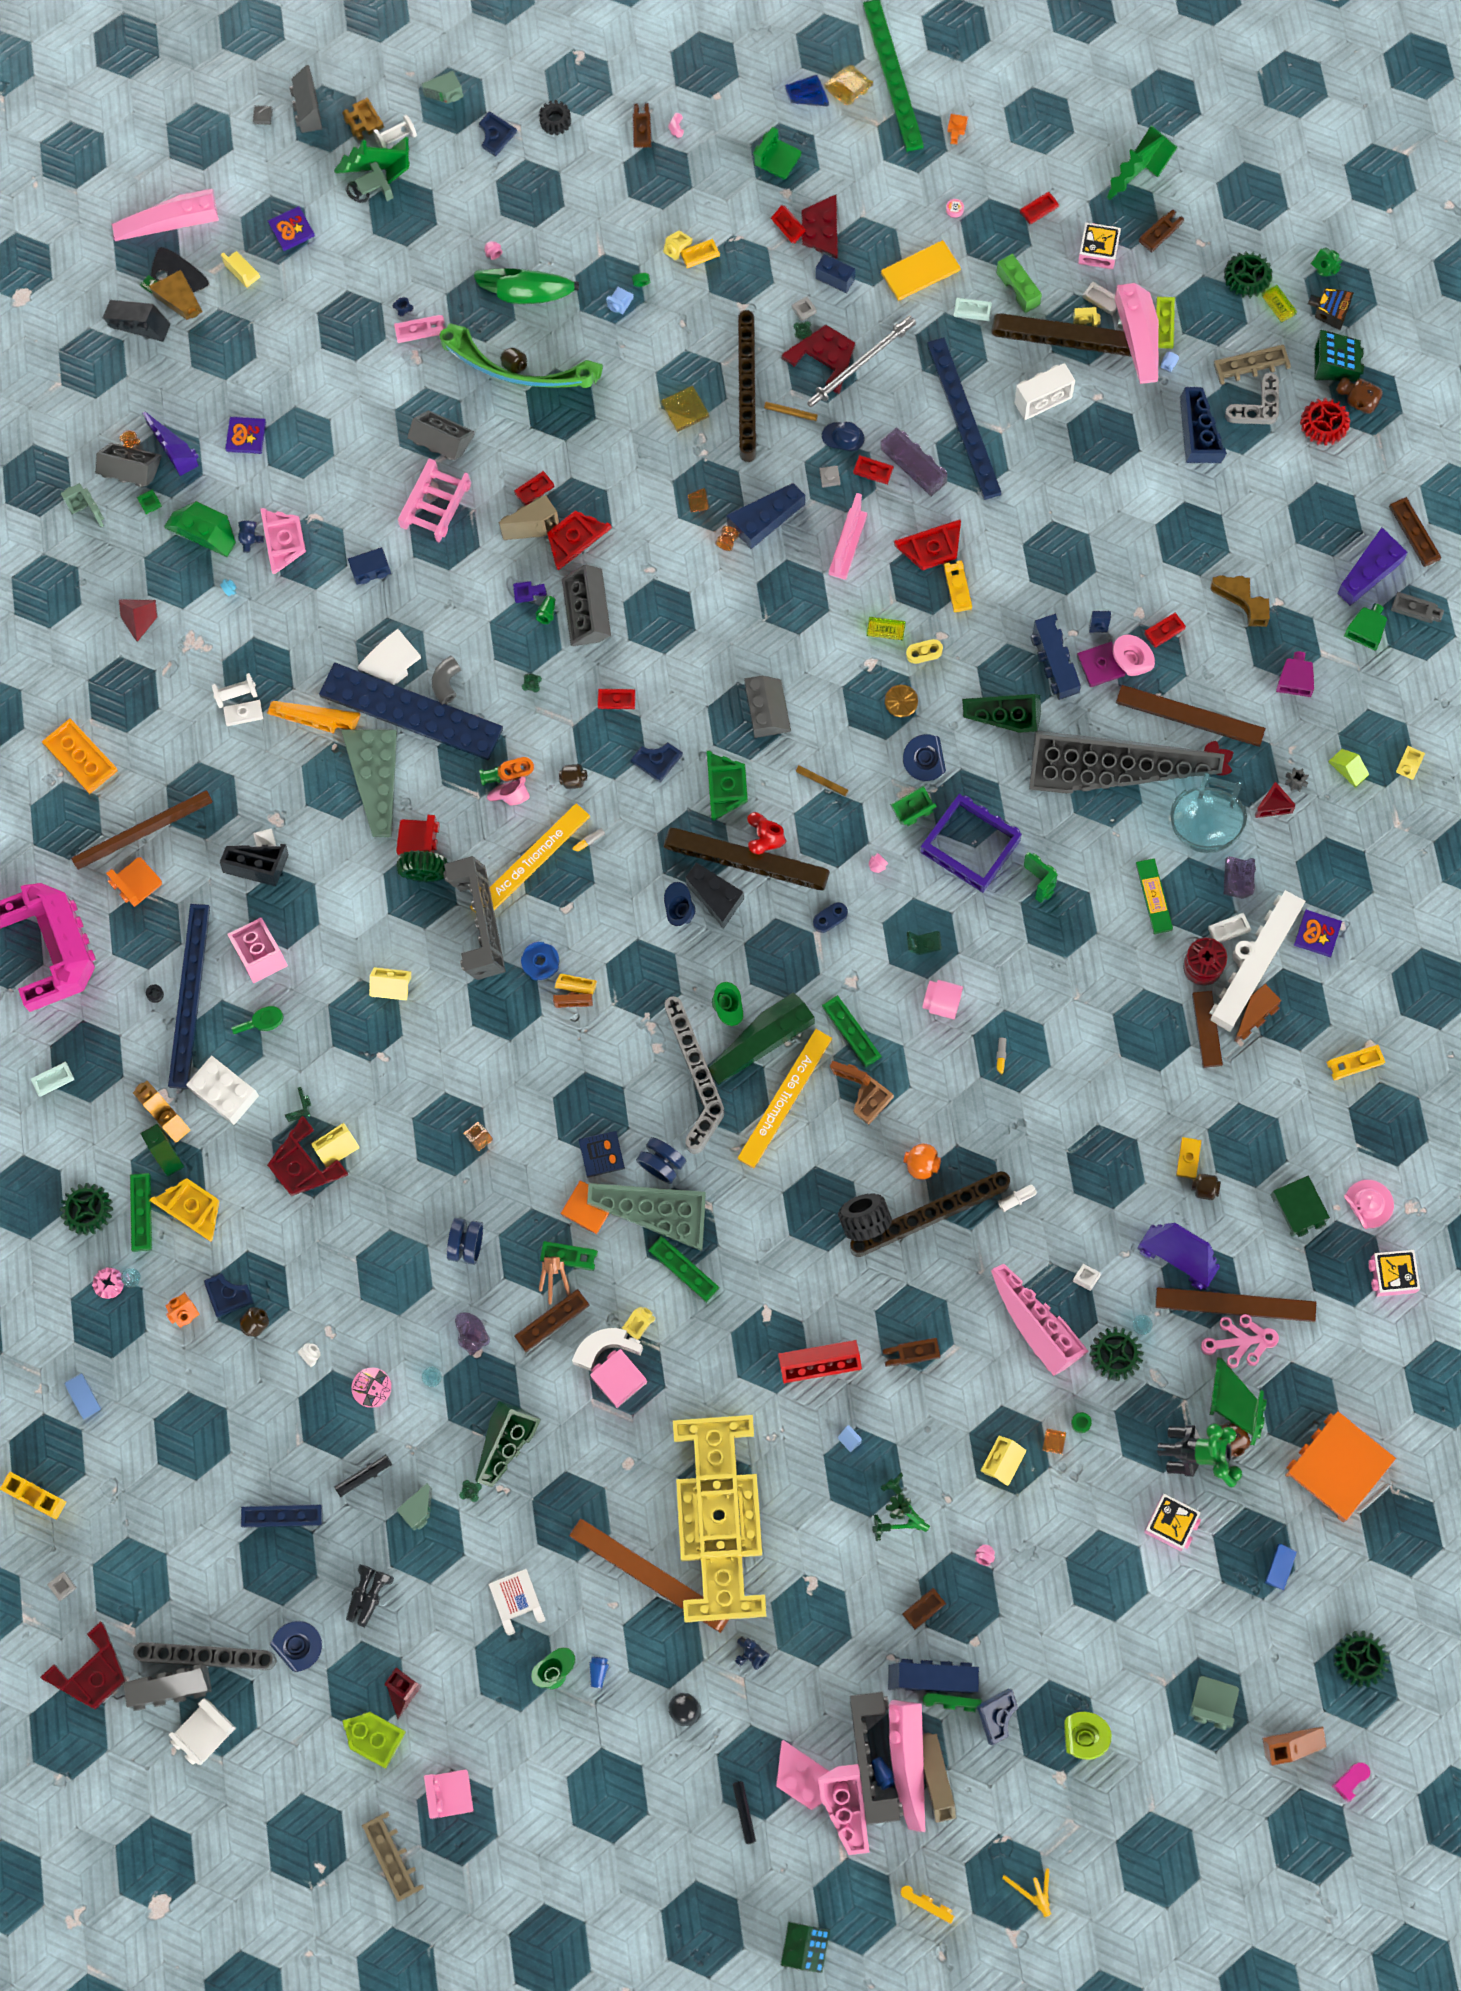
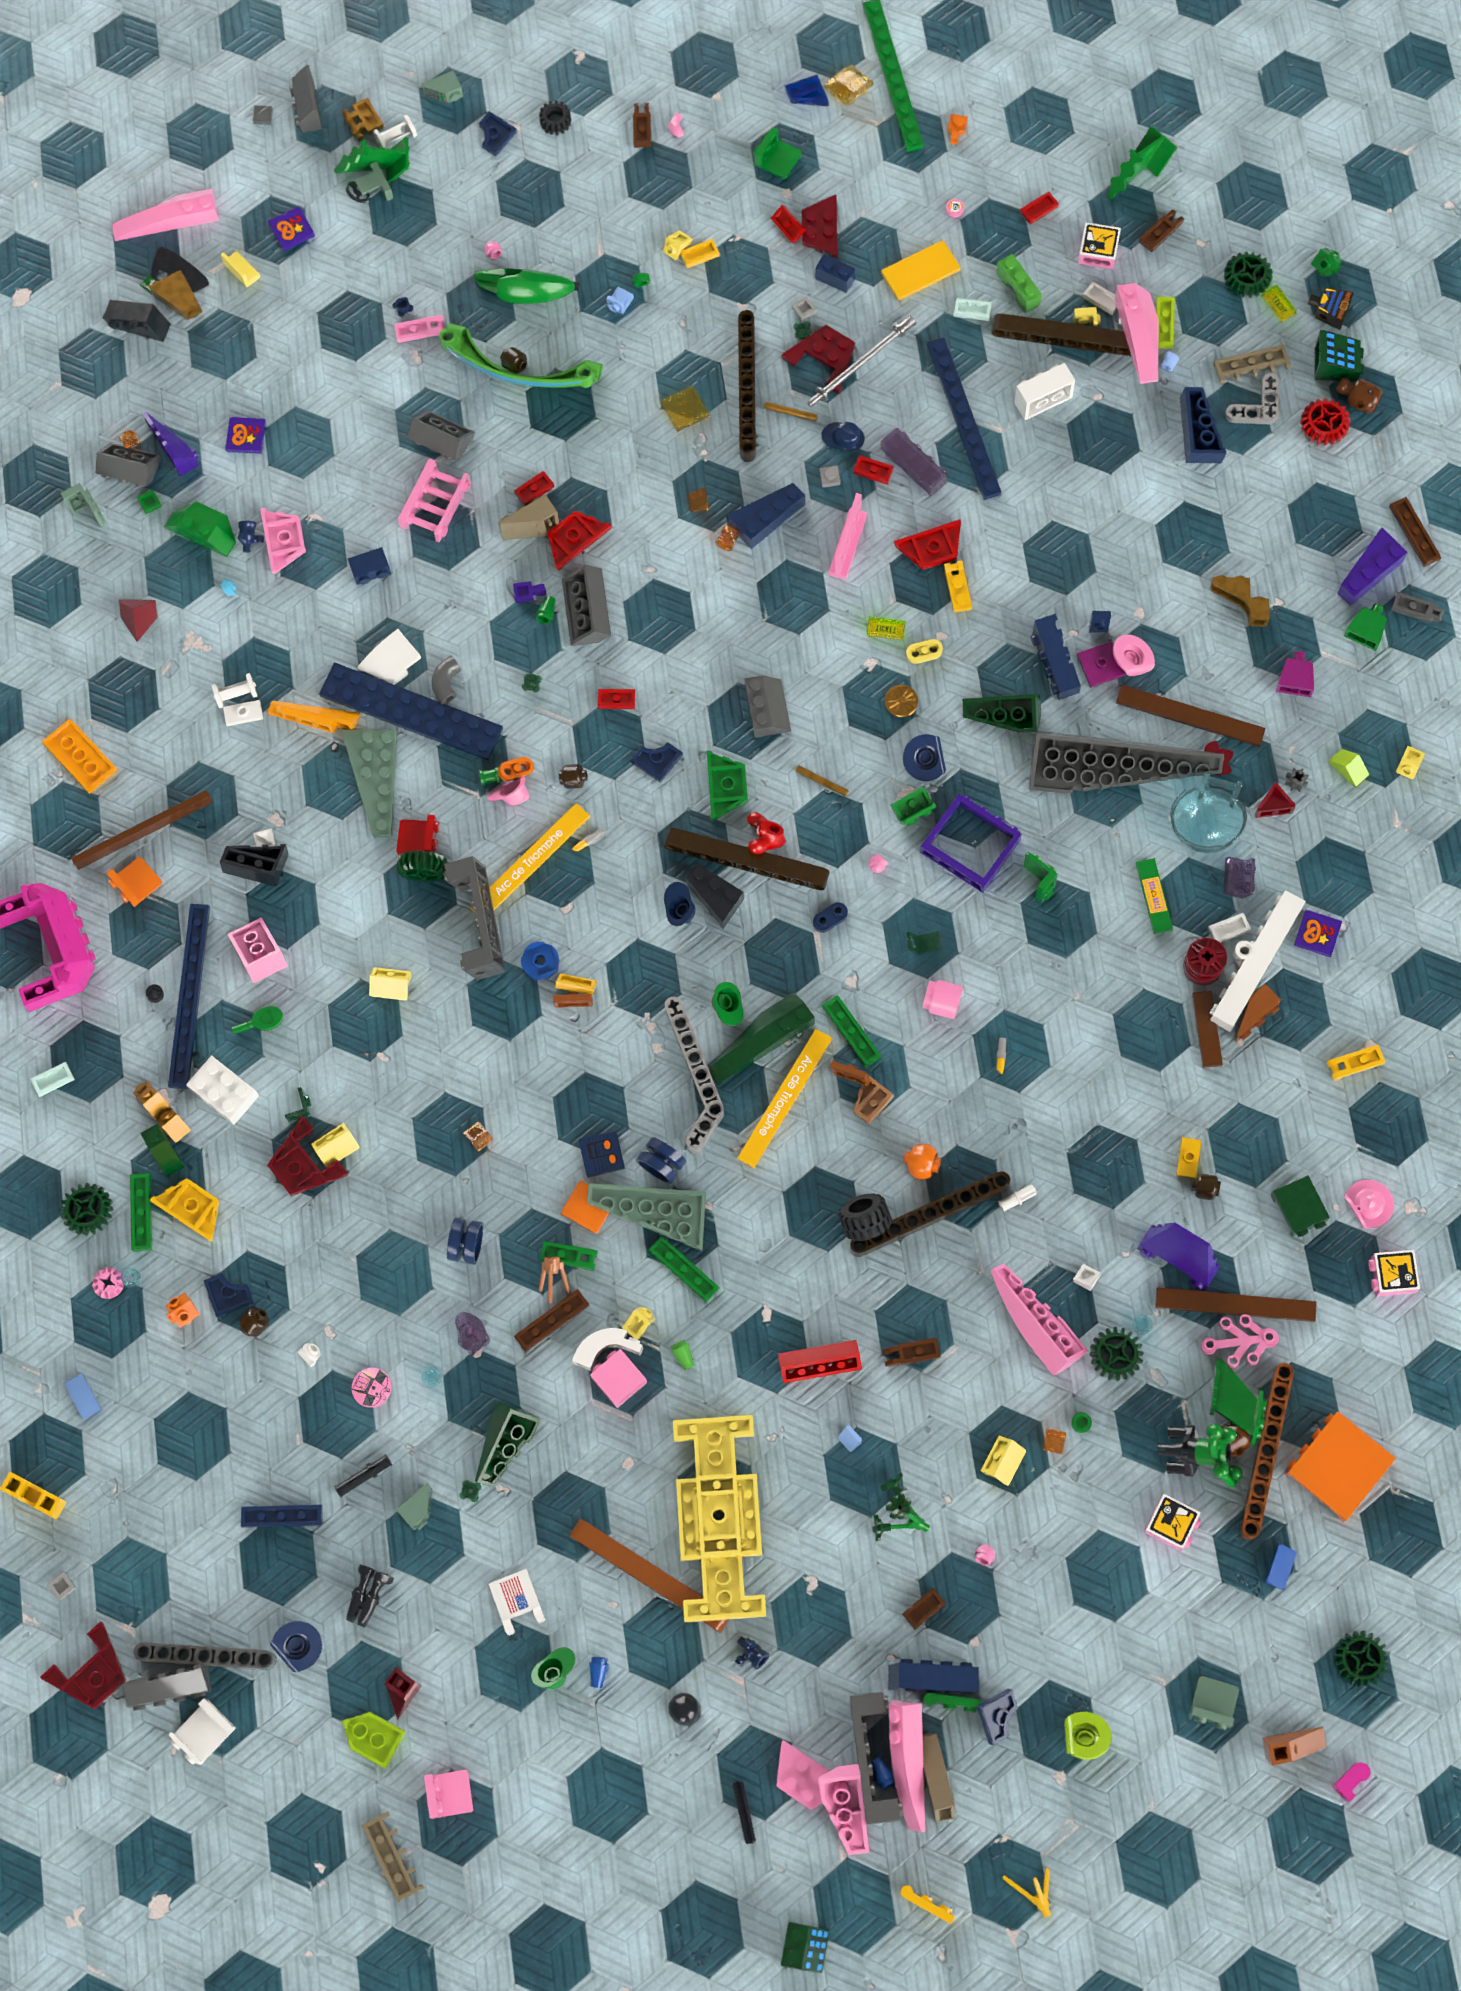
red plate [1144,612,1186,648] -> none
none -> bright green cone [670,1339,695,1371]
none -> dark orange beam [1240,1363,1294,1540]

